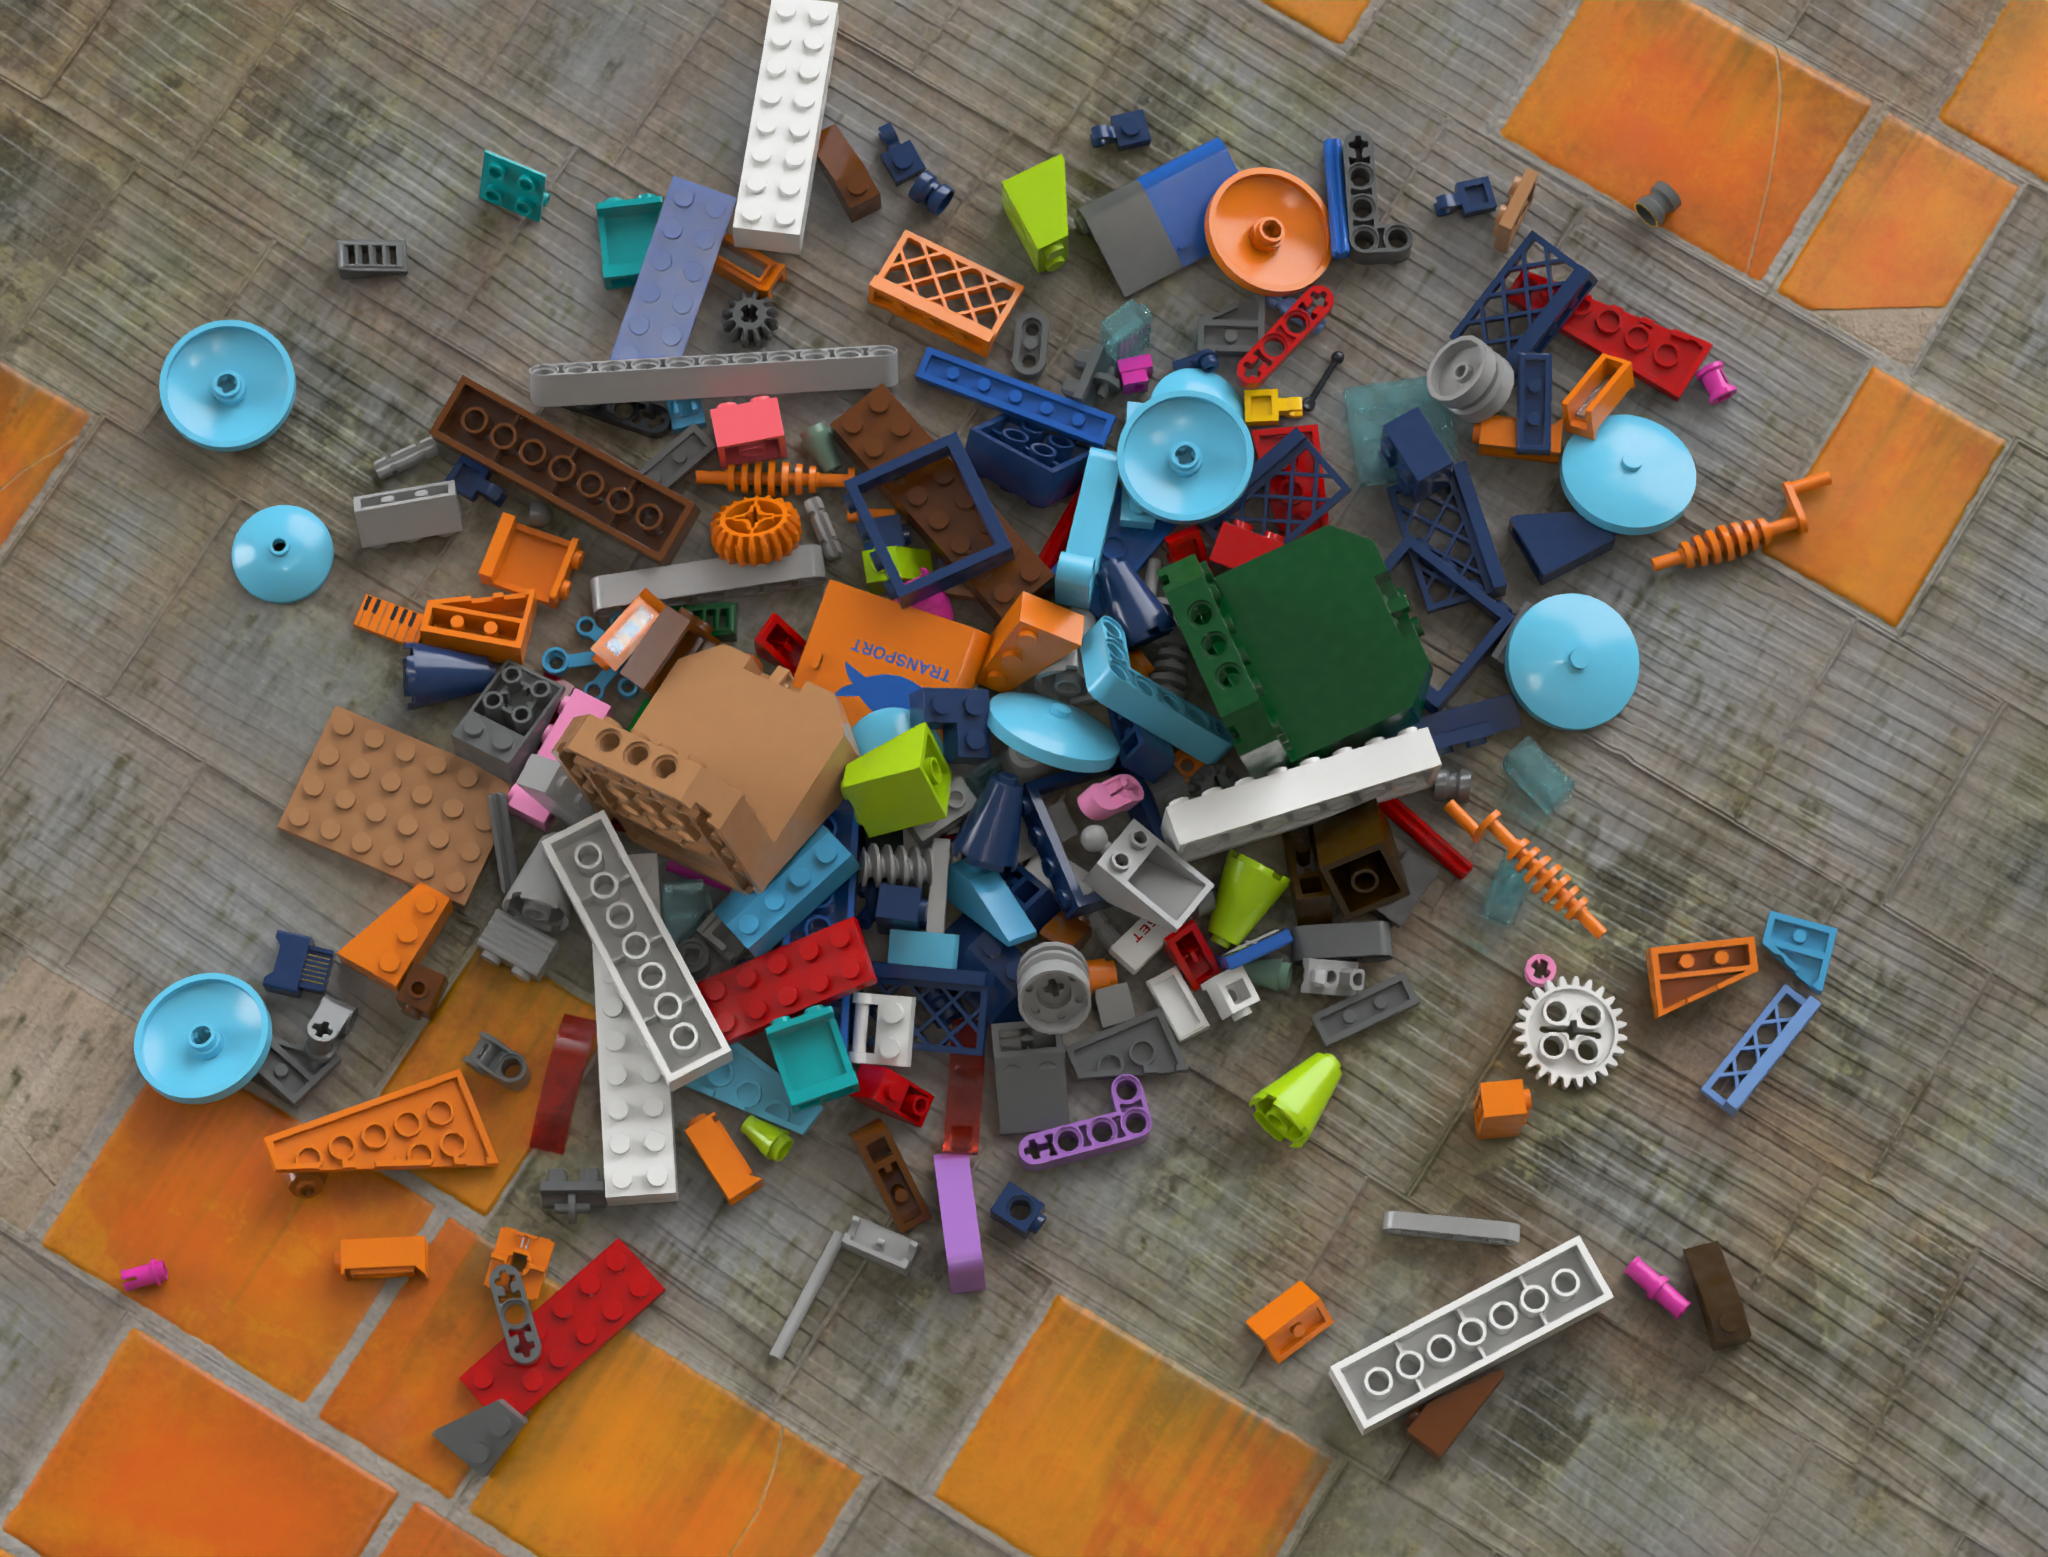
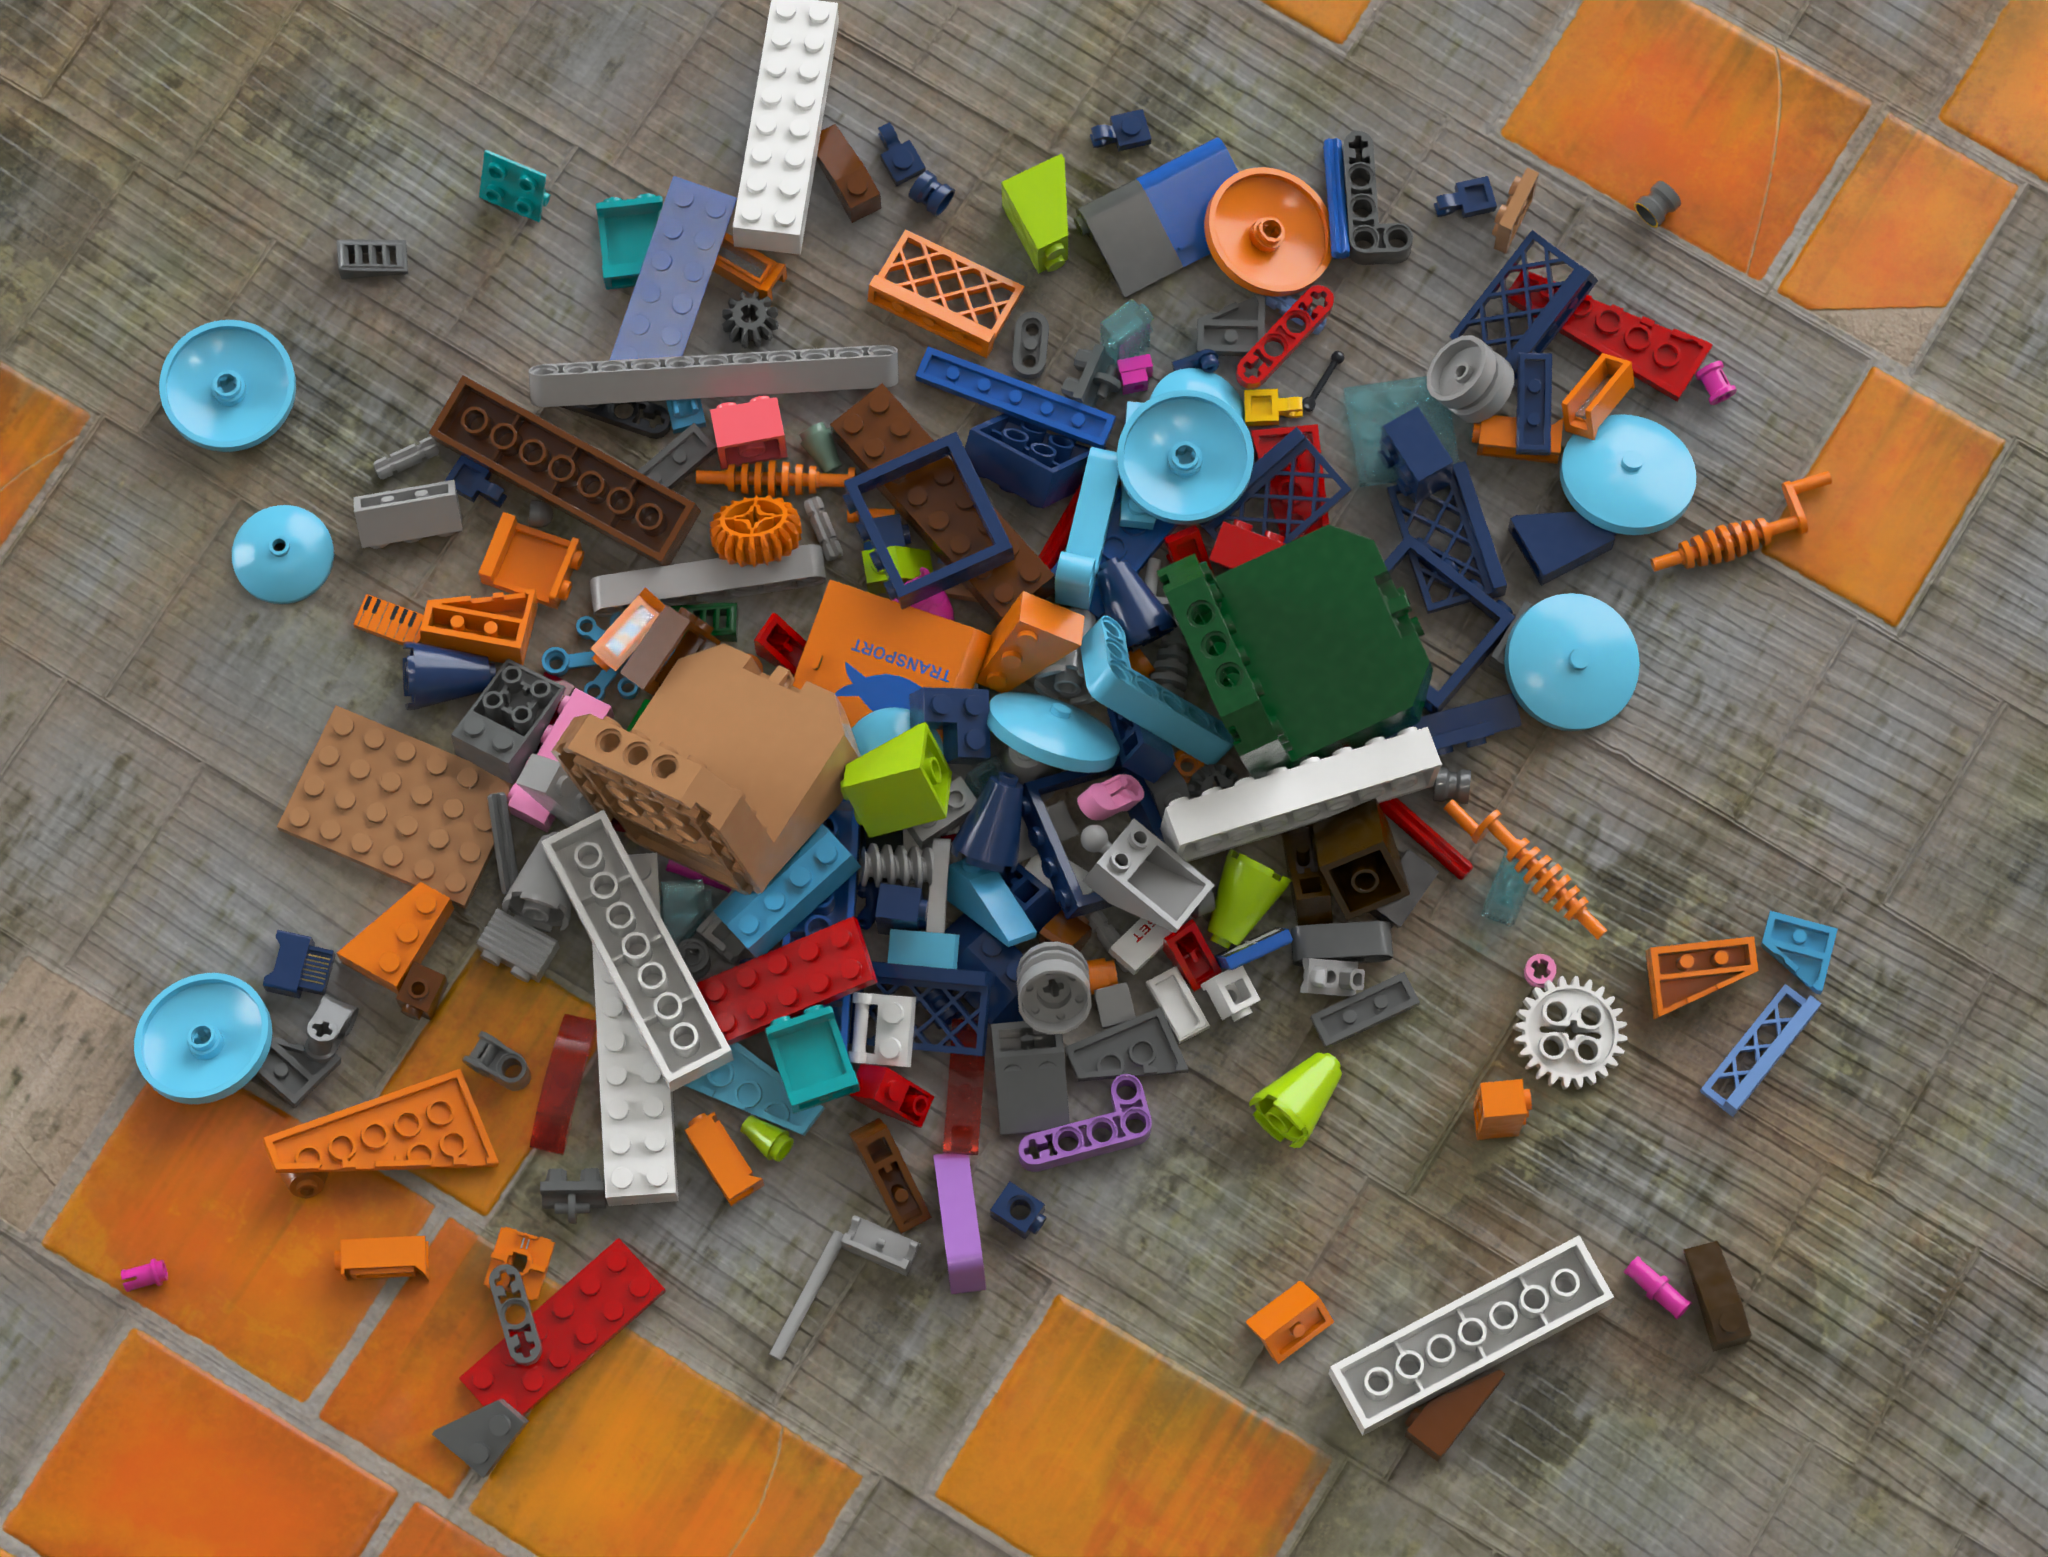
sand green cone [1243,958,1293,992] -> none
light grey beam [1382,1211,1521,1245] -> none
clear light blue brick [1502,736,1575,816] -> none

